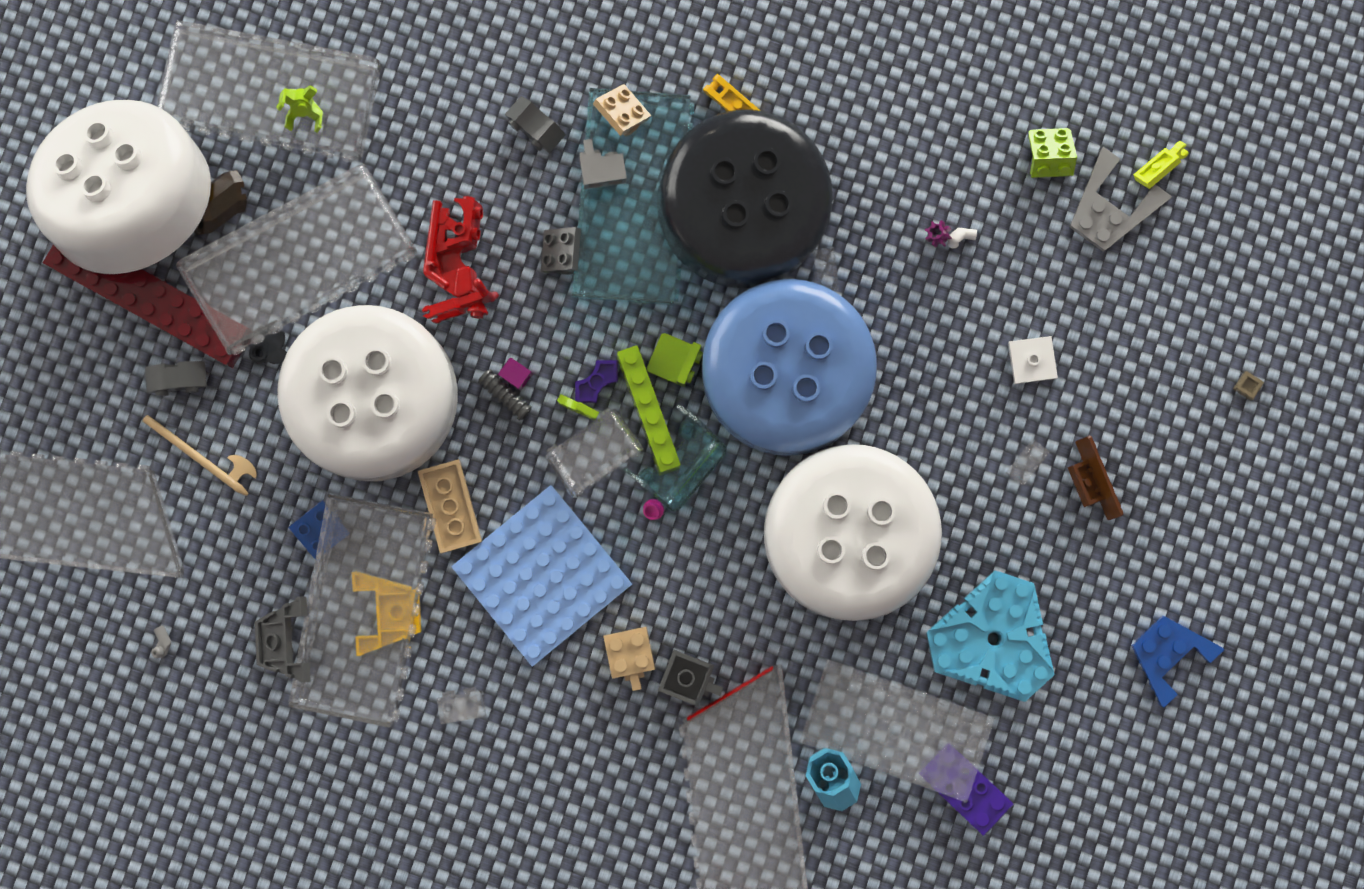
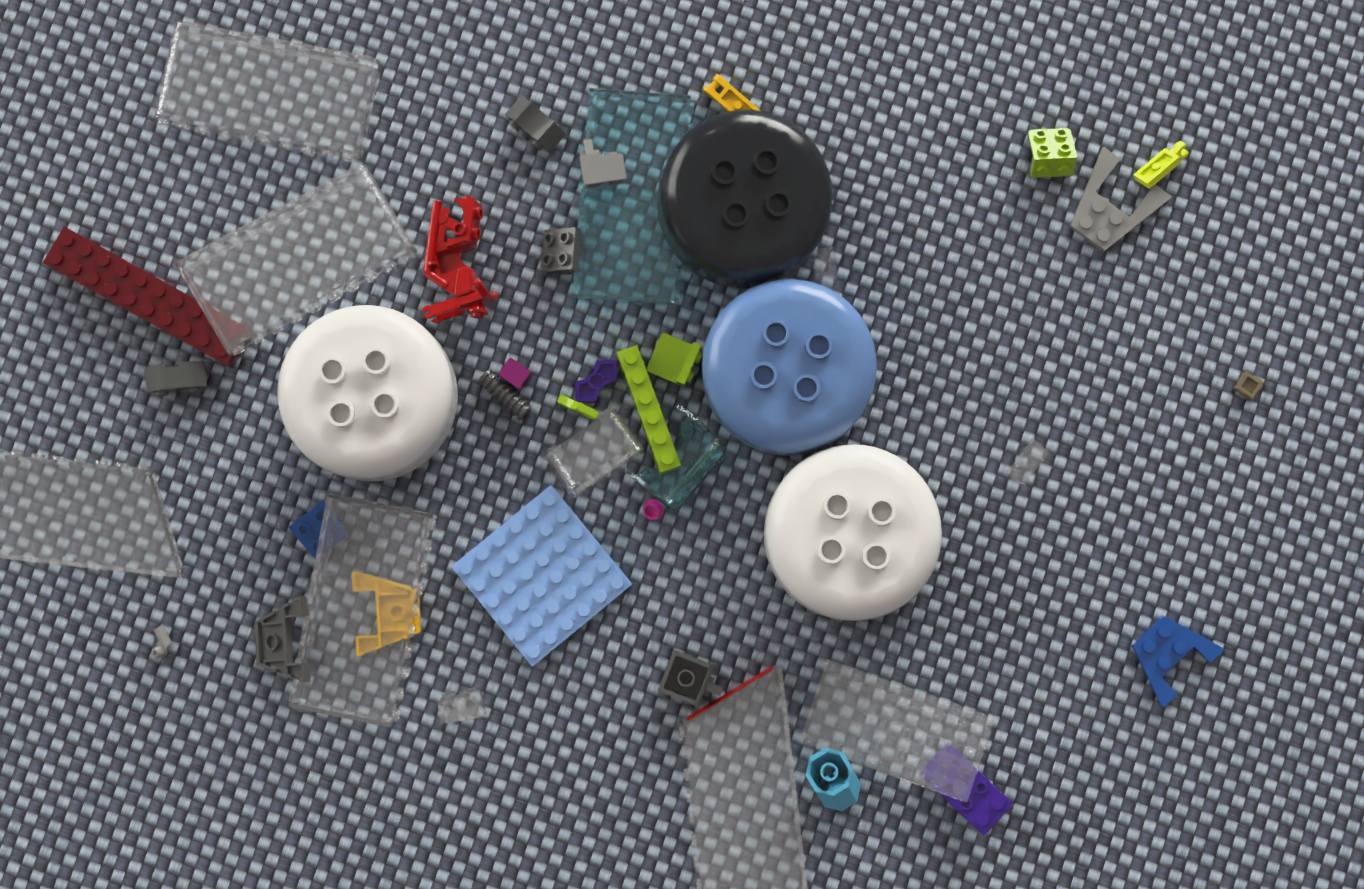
white brick [26,100,211,274] -> none
tan piece [143,415,257,496] -> none
dark brown brick [194,170,247,235] -> none
black plate [249,326,287,364] -> none
lime piece [276,86,323,133] -> none
tan plate [418,459,482,554] -> none
tan plate [593,84,651,137] -> none
tan hinge [603,626,655,691] -> none
magenta gear [925,220,952,248] -> none
medium azure plate [926,570,1055,702] -> none
white arm [947,228,977,248] -> none
white plate [1008,336,1058,384] -> none
reddish brown bracket [1067,435,1124,520] -> none

